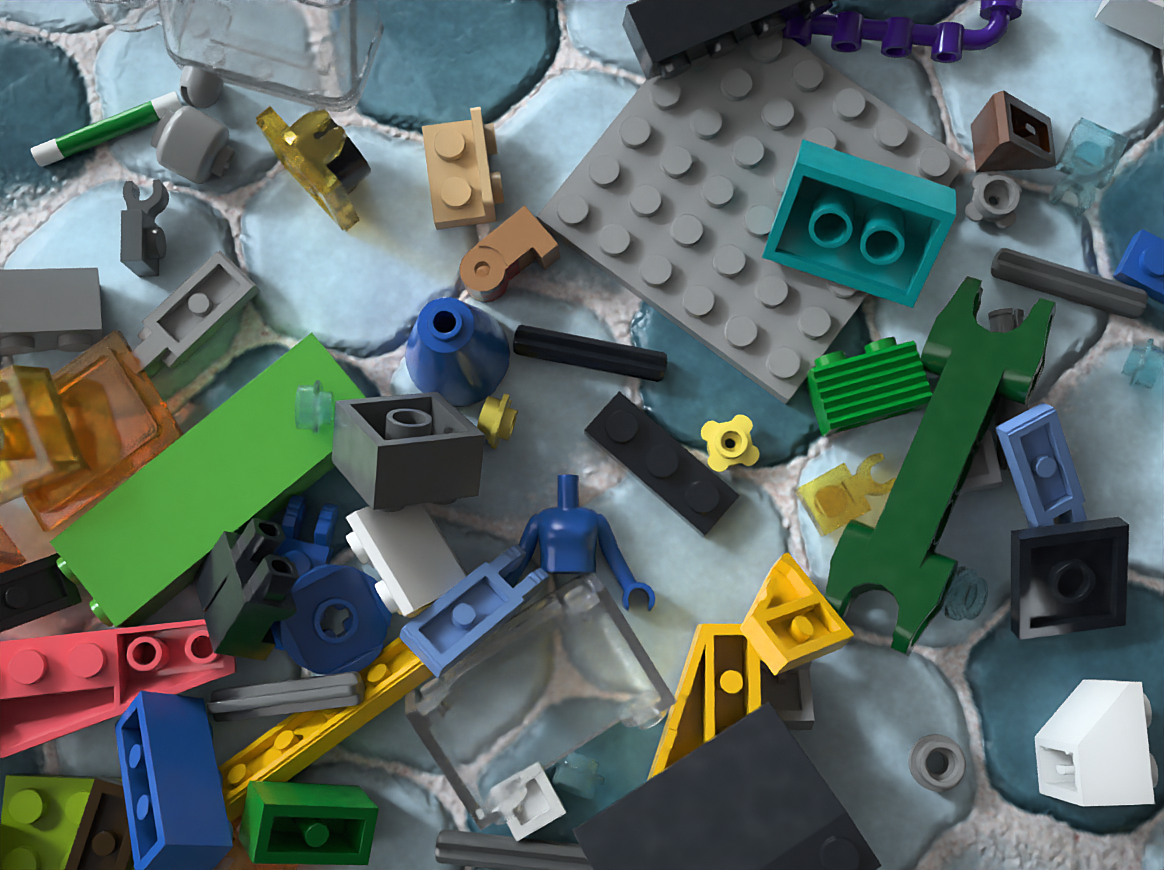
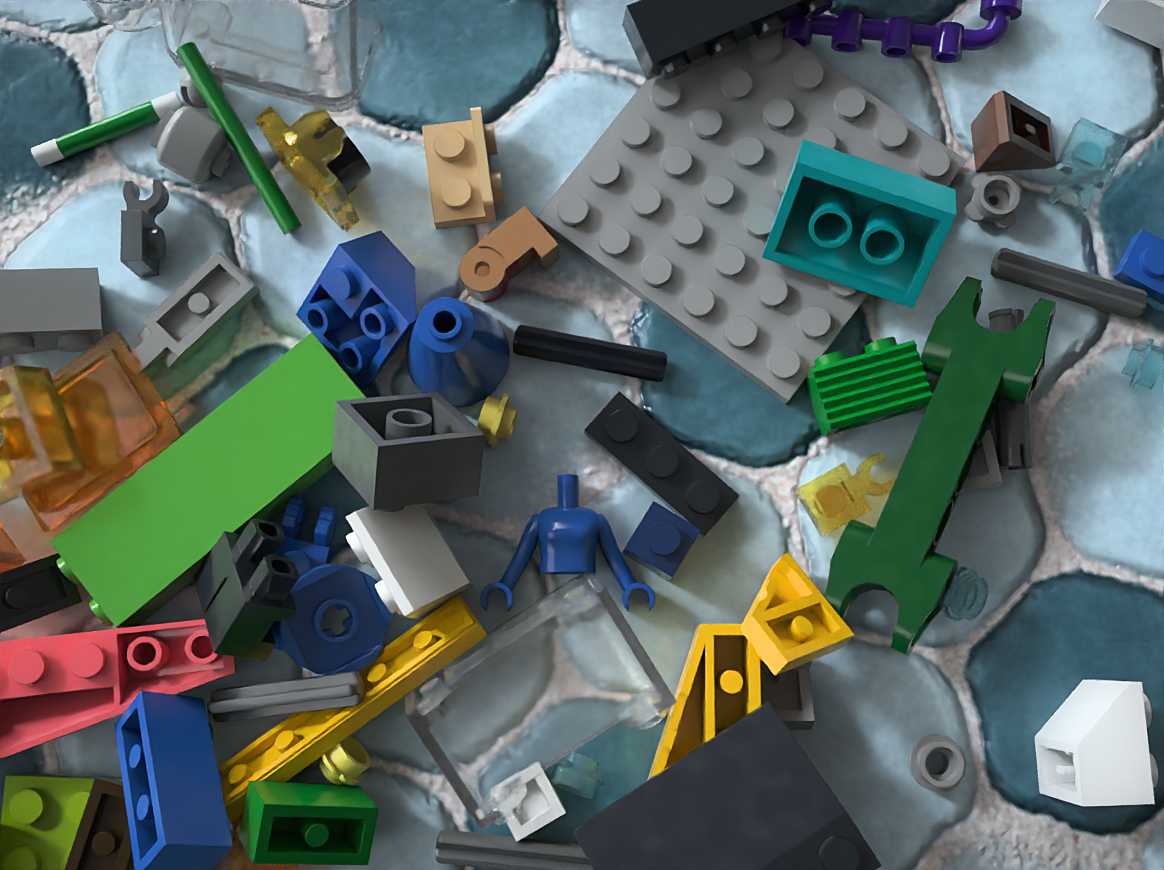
clear light blue plate [295,380,334,435] -> none
medium blue hinge [399,544,550,679] -> none
light yellow plate [701,415,760,473] -> none
medium blue hinge [995,402,1088,528] -> none
black plate [1011,517,1129,640] -> none
none -> green bar [176,42,302,235]
none -> blue slope [296,230,416,390]
none -> light yellow plate [319,735,371,786]
none -> dark blue brick [622,501,701,581]

